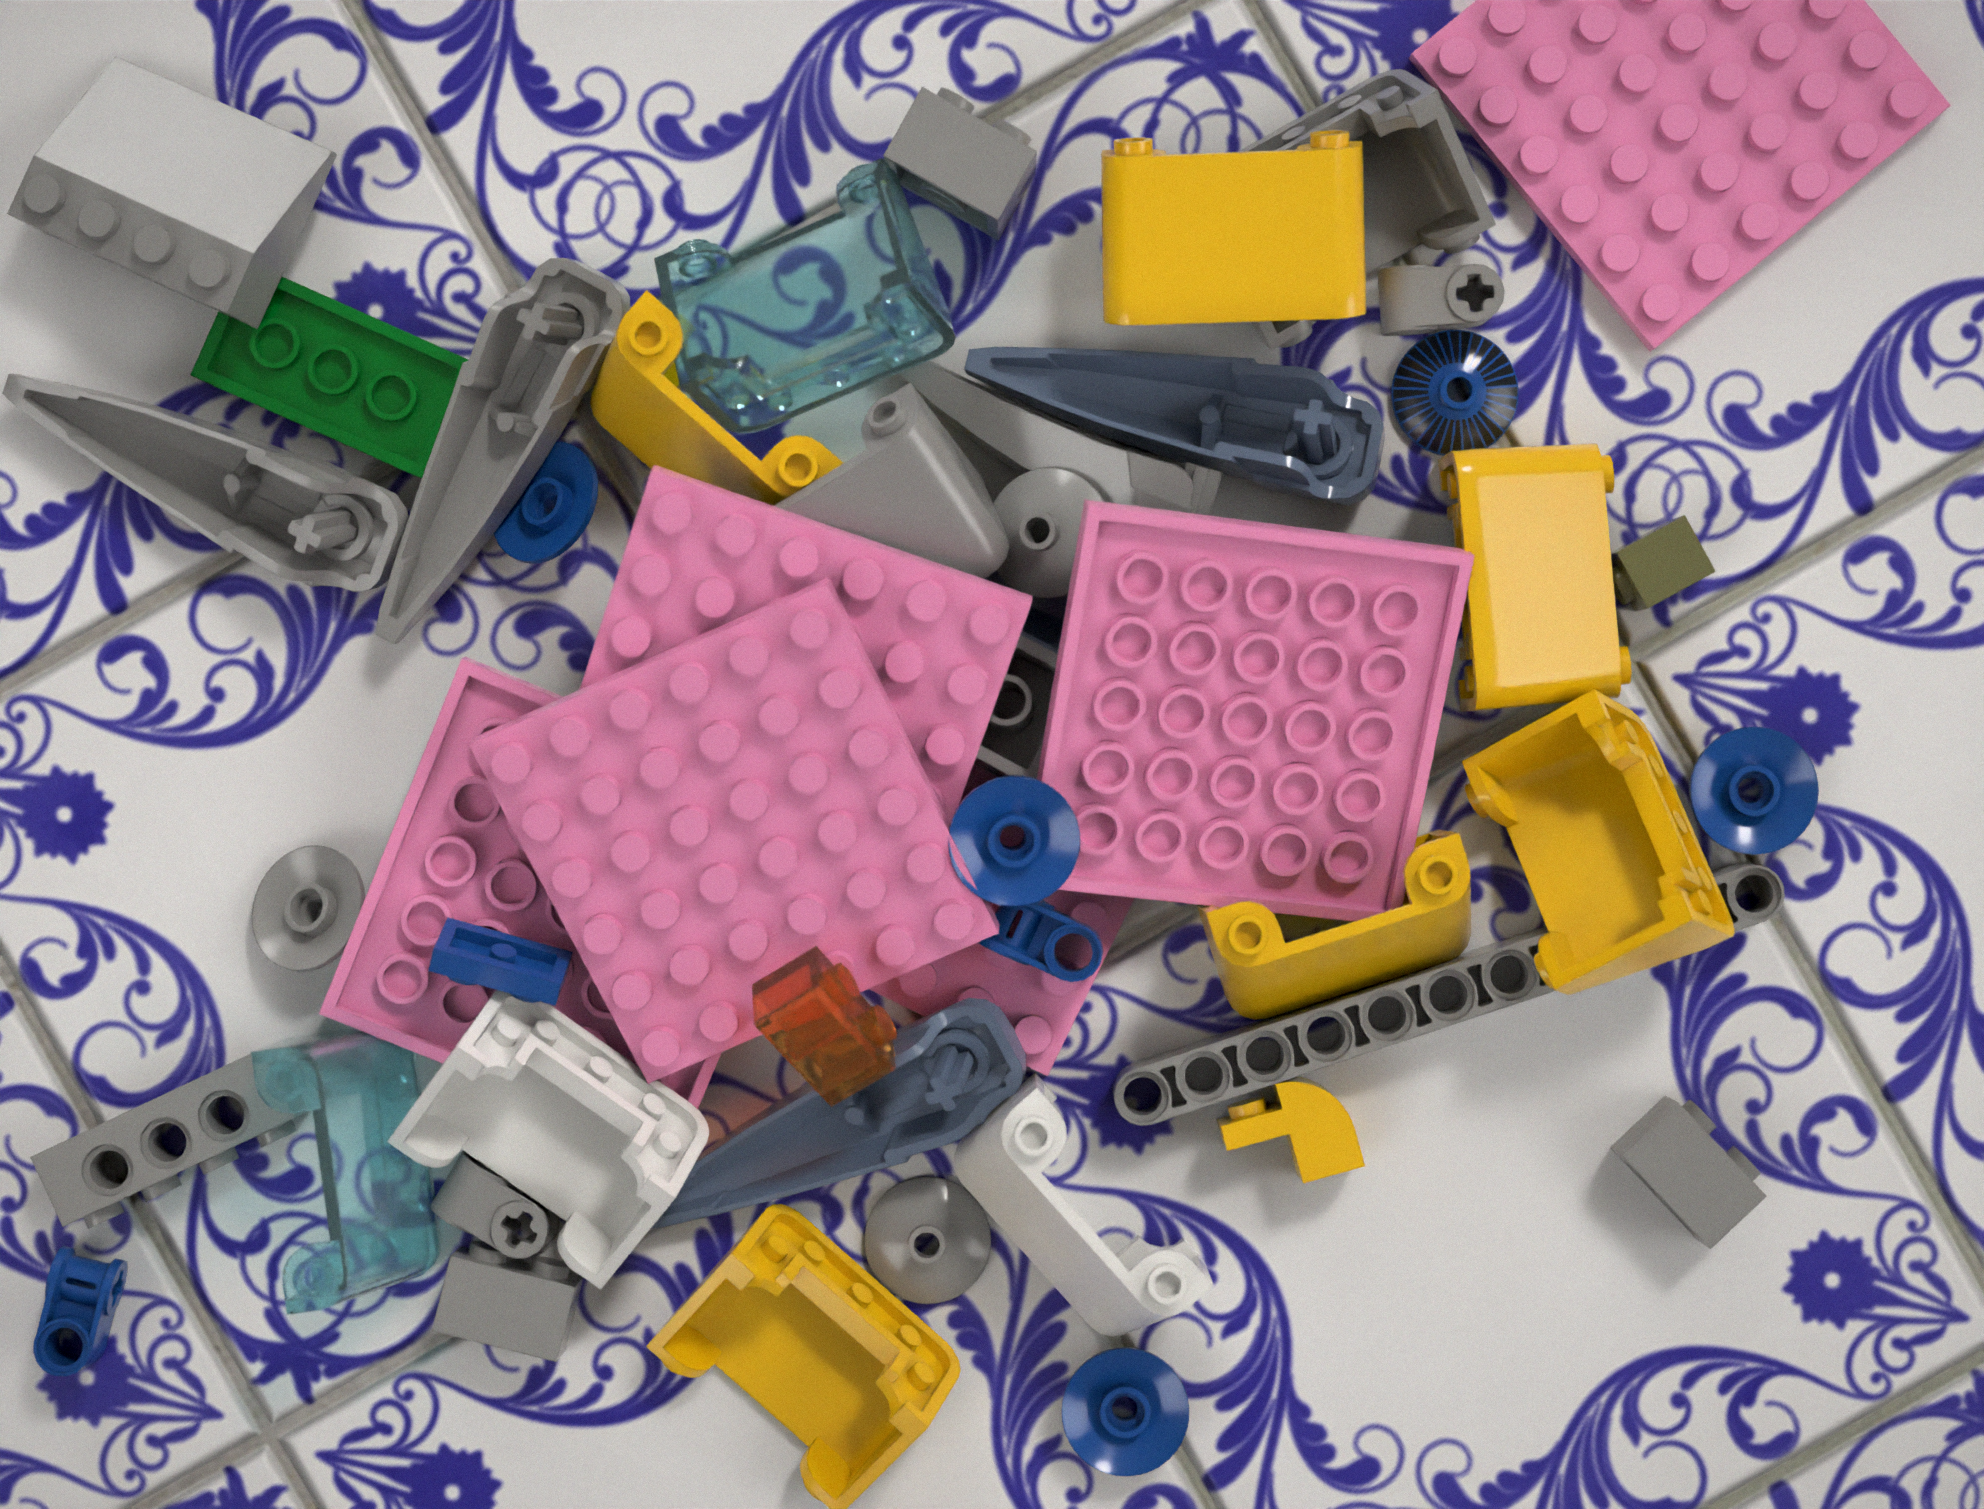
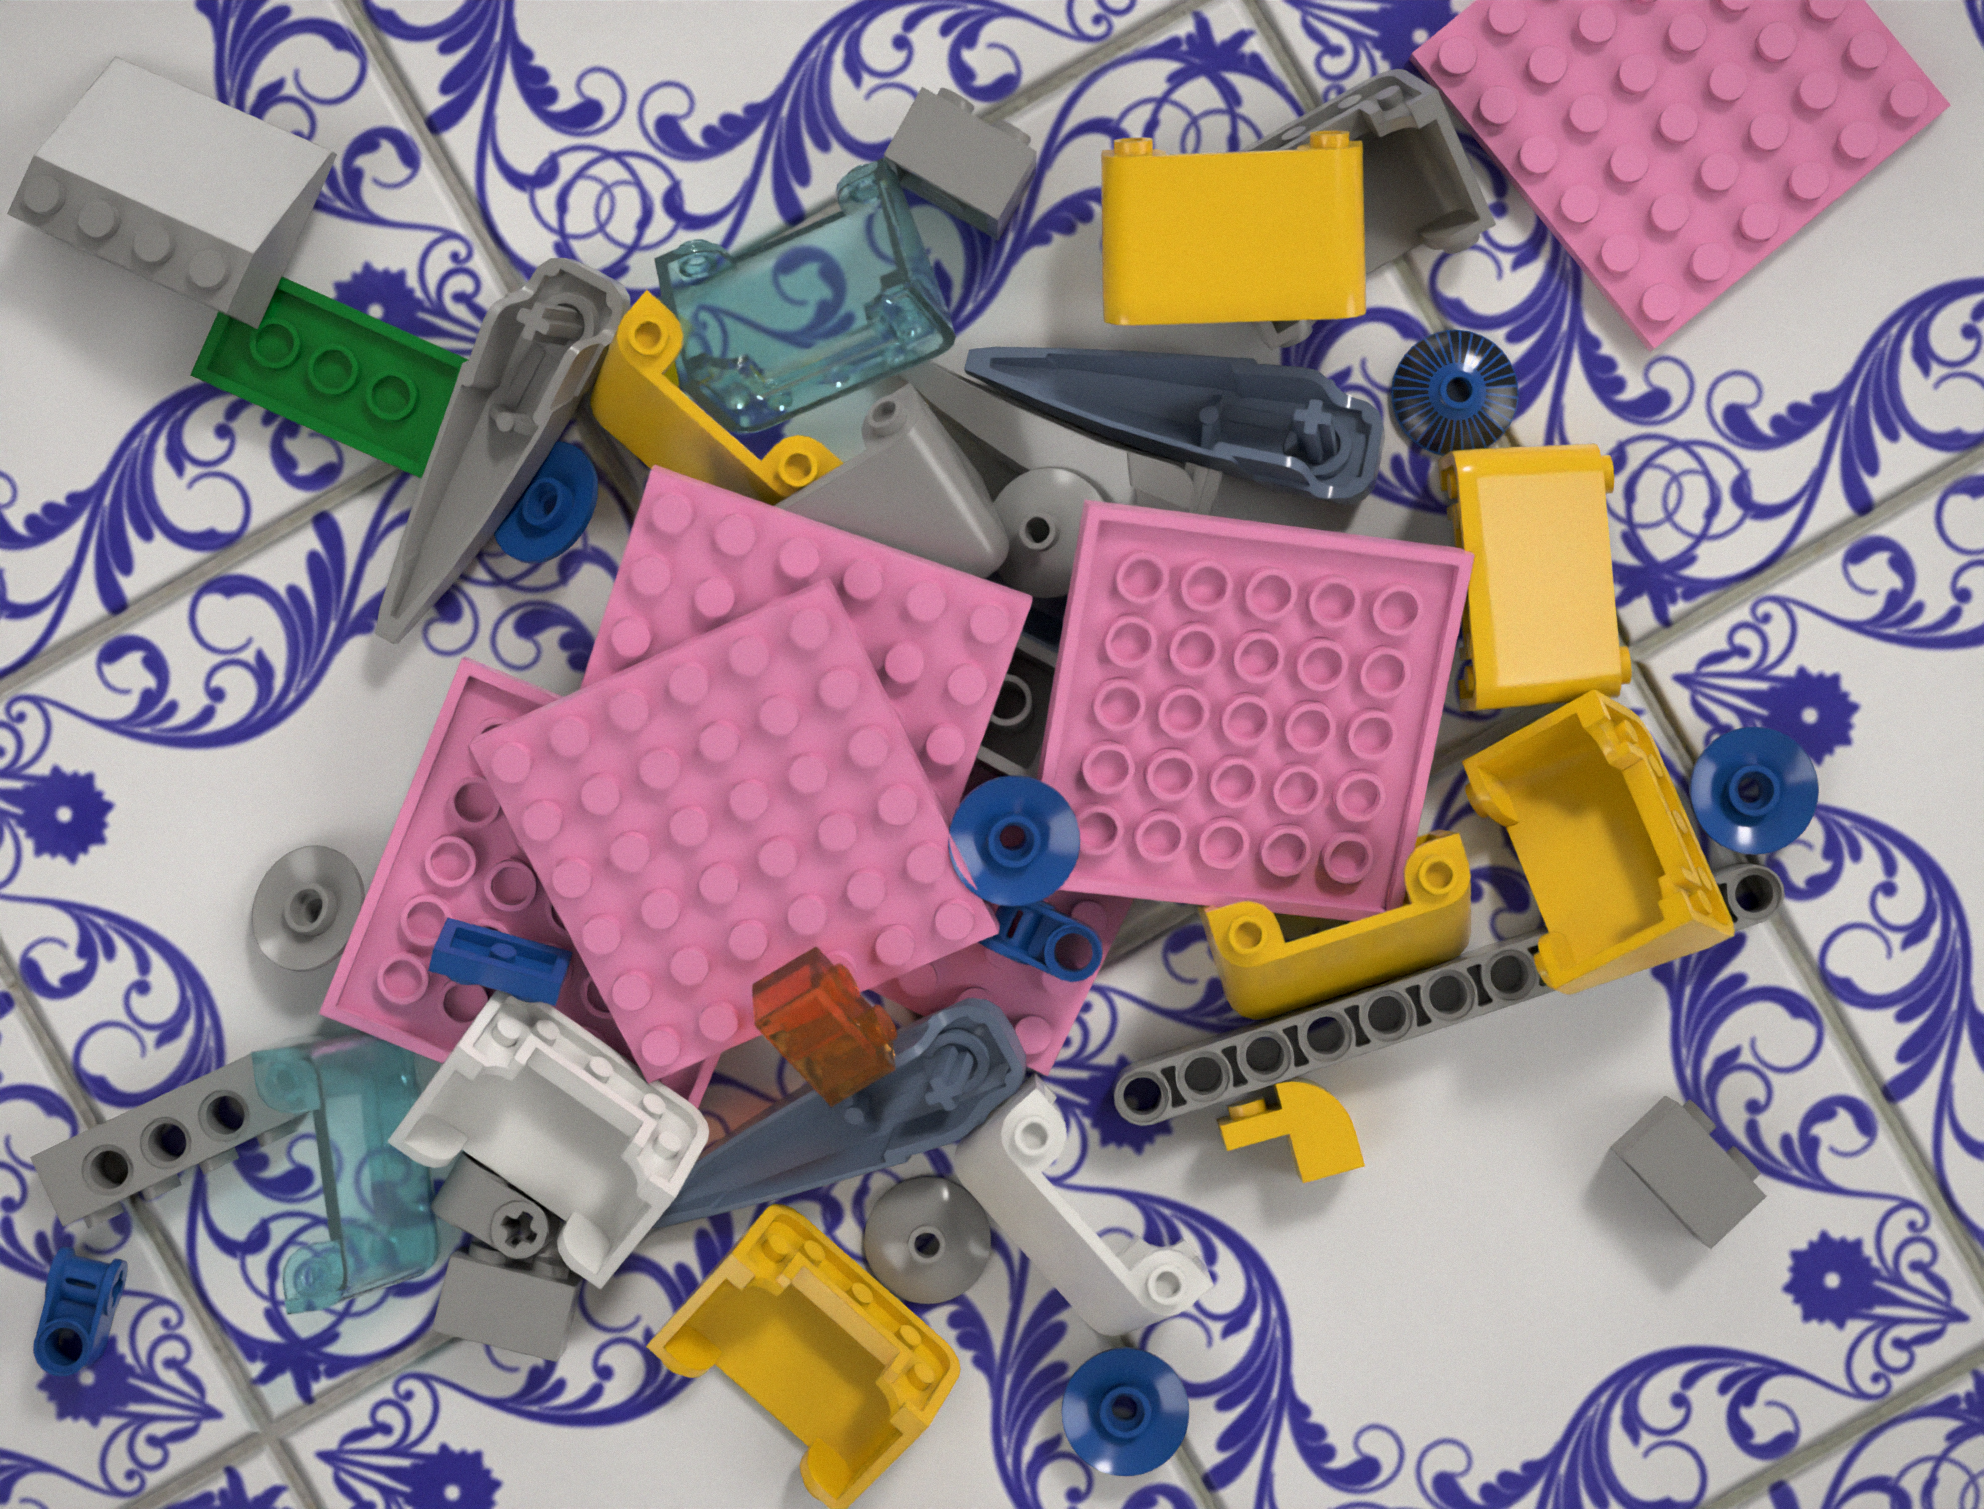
light grey piece [2,374,409,592] -> none
light grey piece [1377,264,1505,336] -> none
olive brick [1611,515,1716,611] -> none

